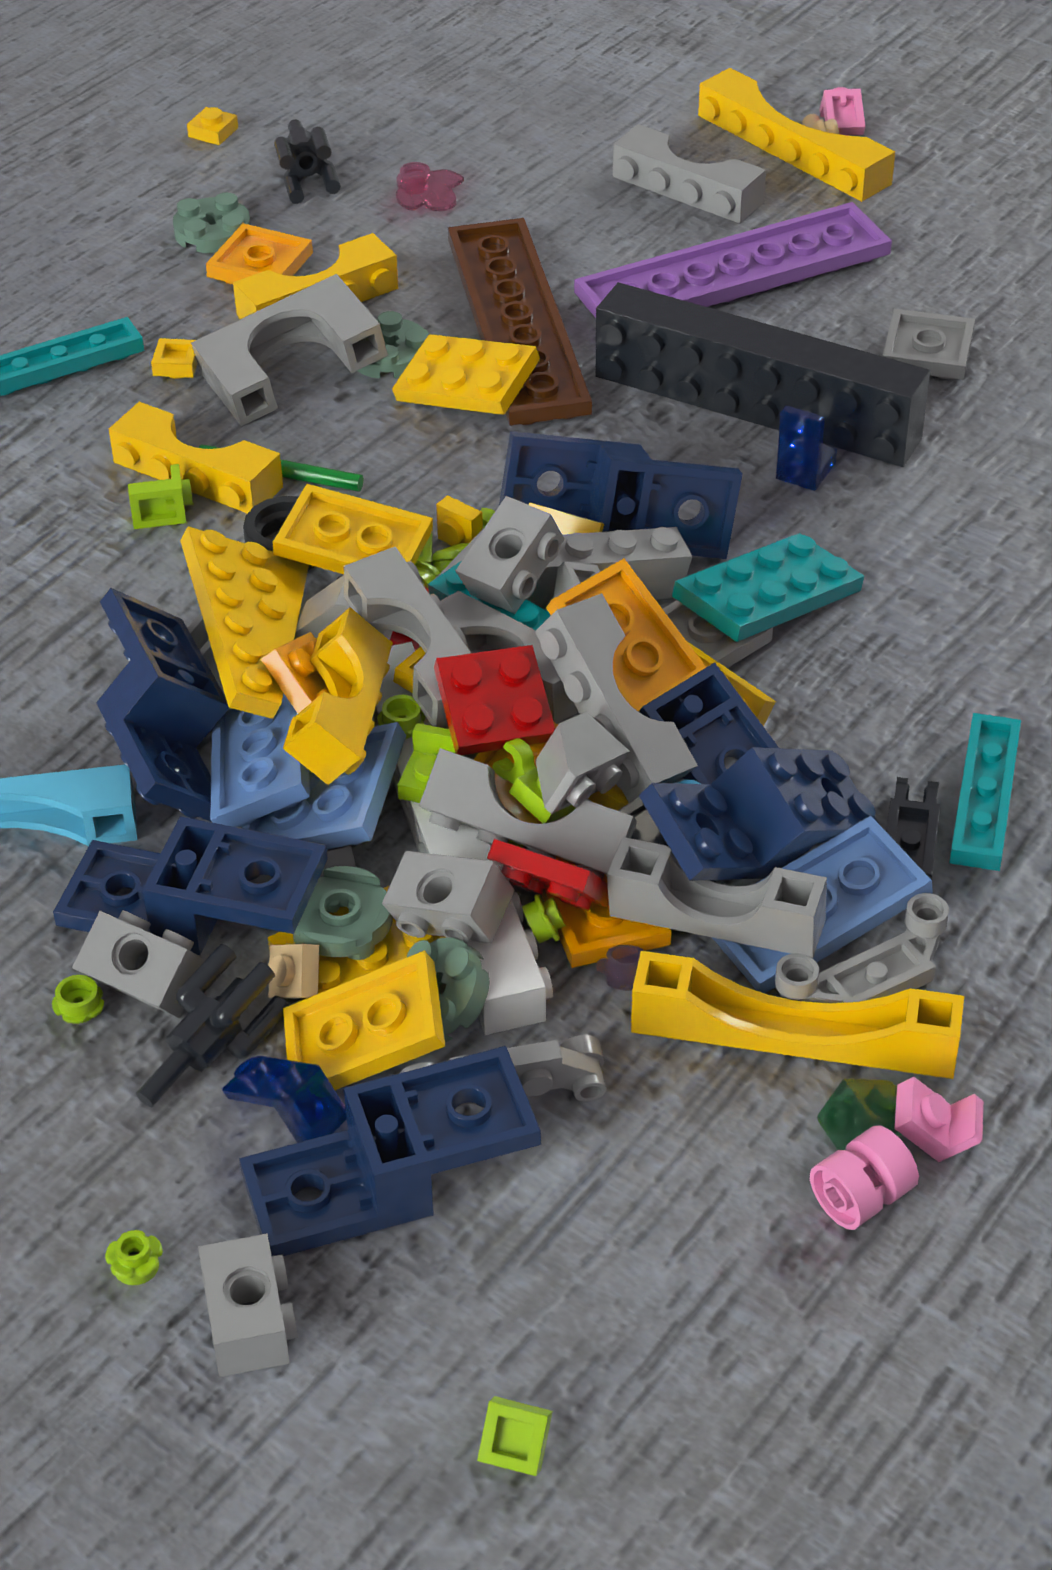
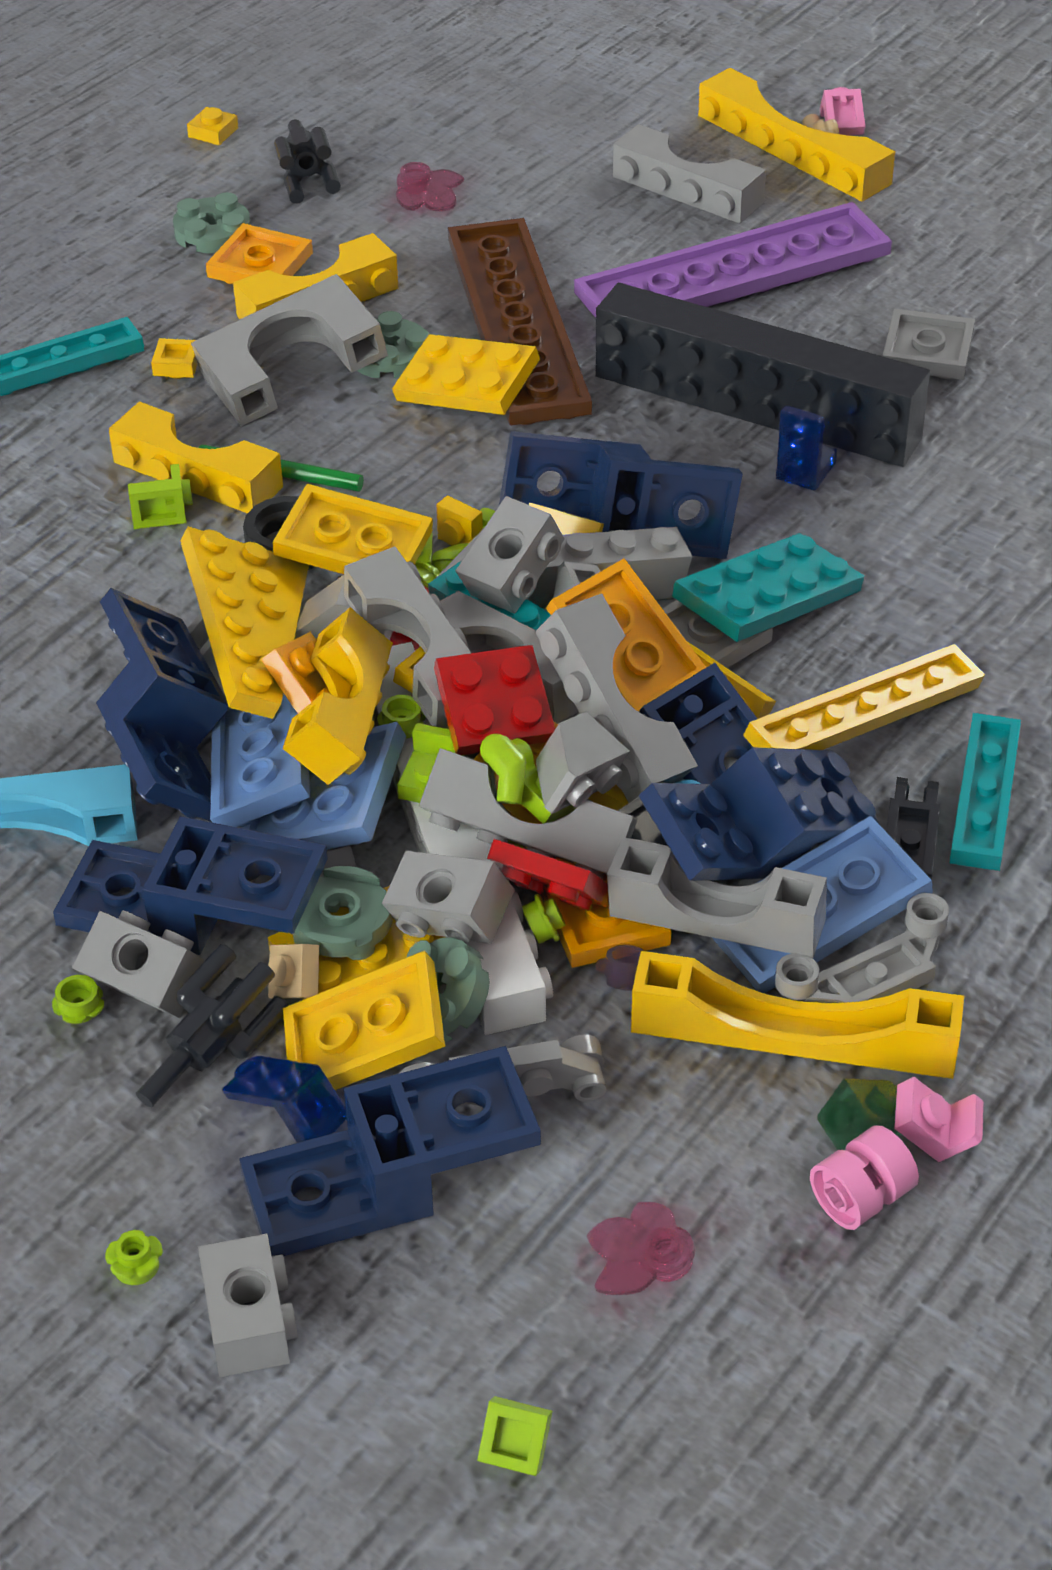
none -> lime arm [480,734,526,804]
none -> clear pink plate [587,1202,695,1295]
none -> yellow plate [743,644,985,750]

